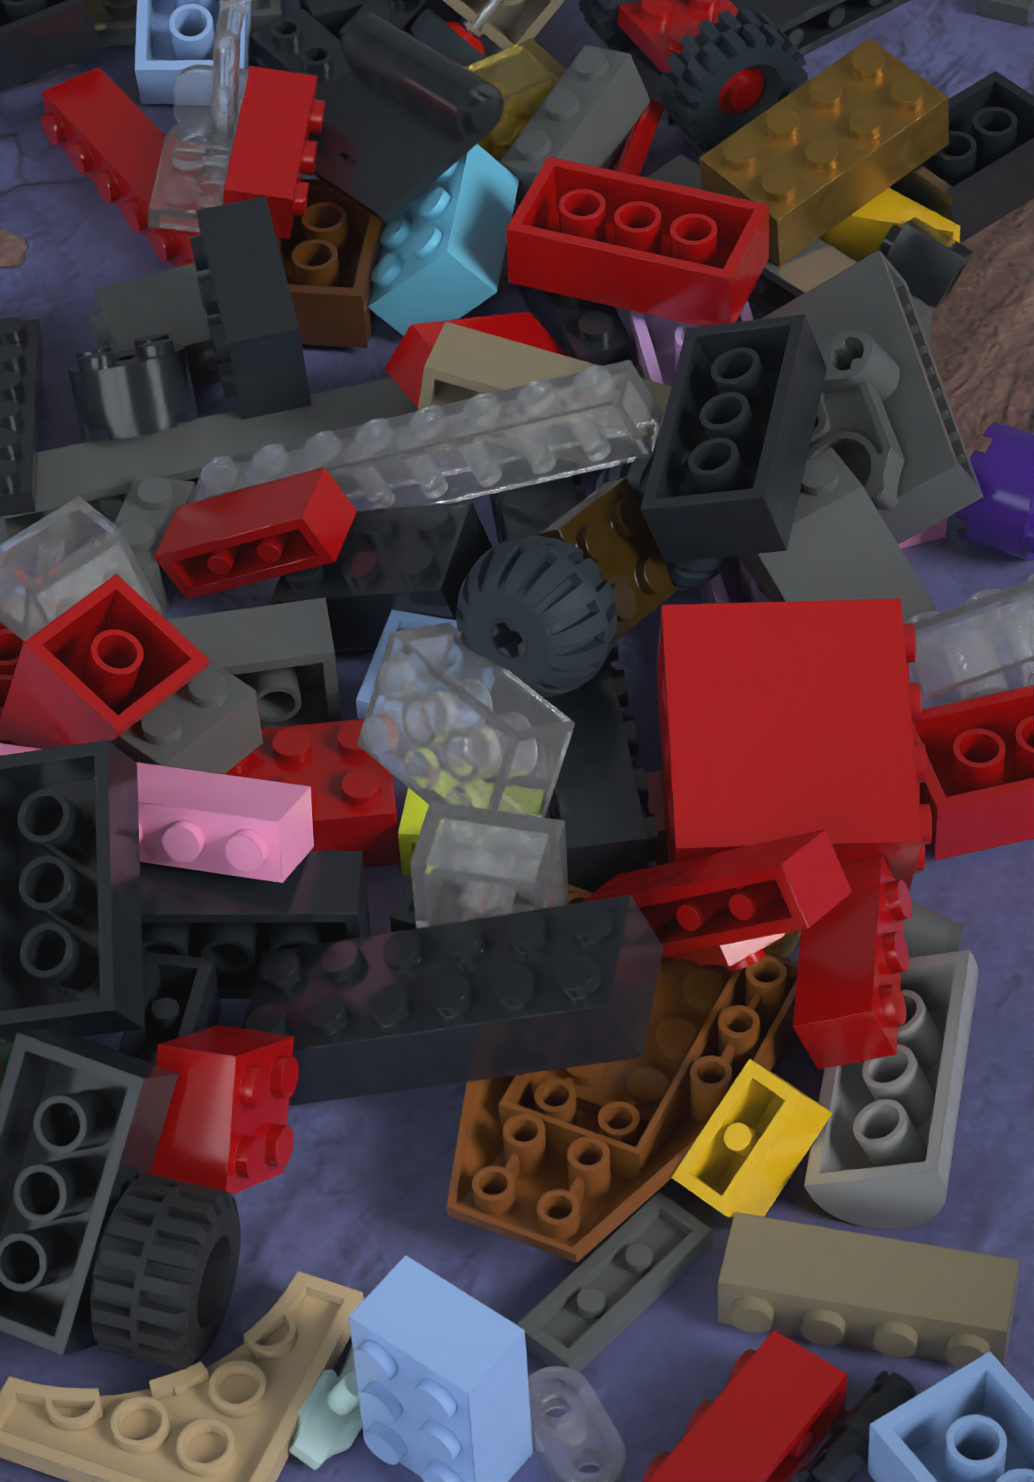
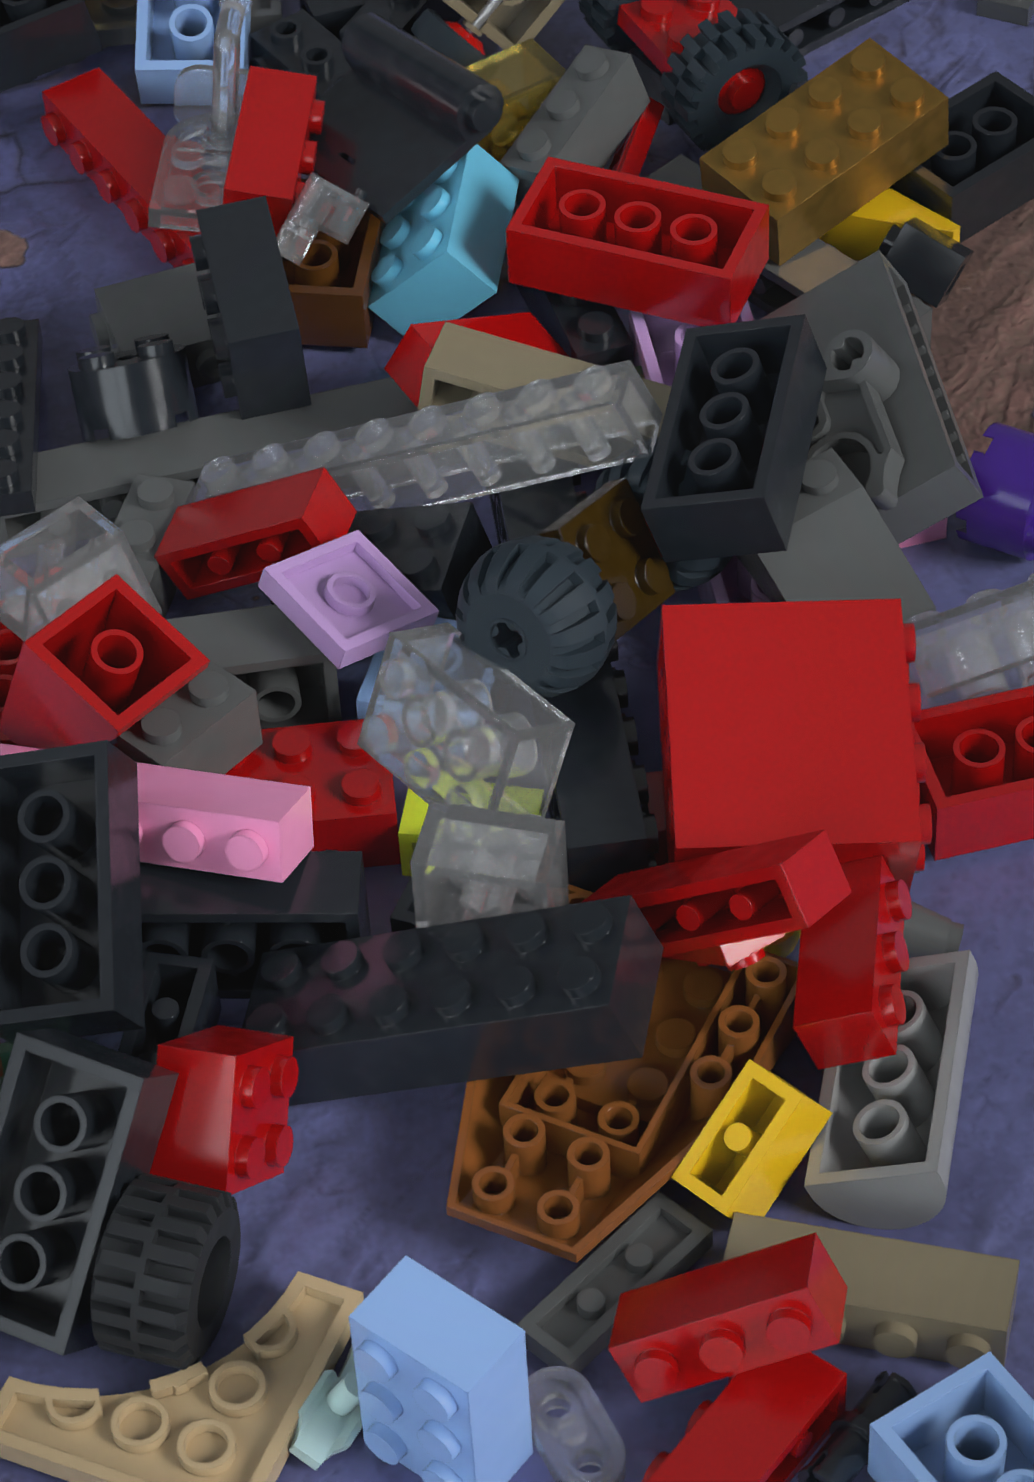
none -> lavender plate [258,530,439,669]
none -> clear piece [276,172,369,266]
none -> red brick [608,1232,848,1403]

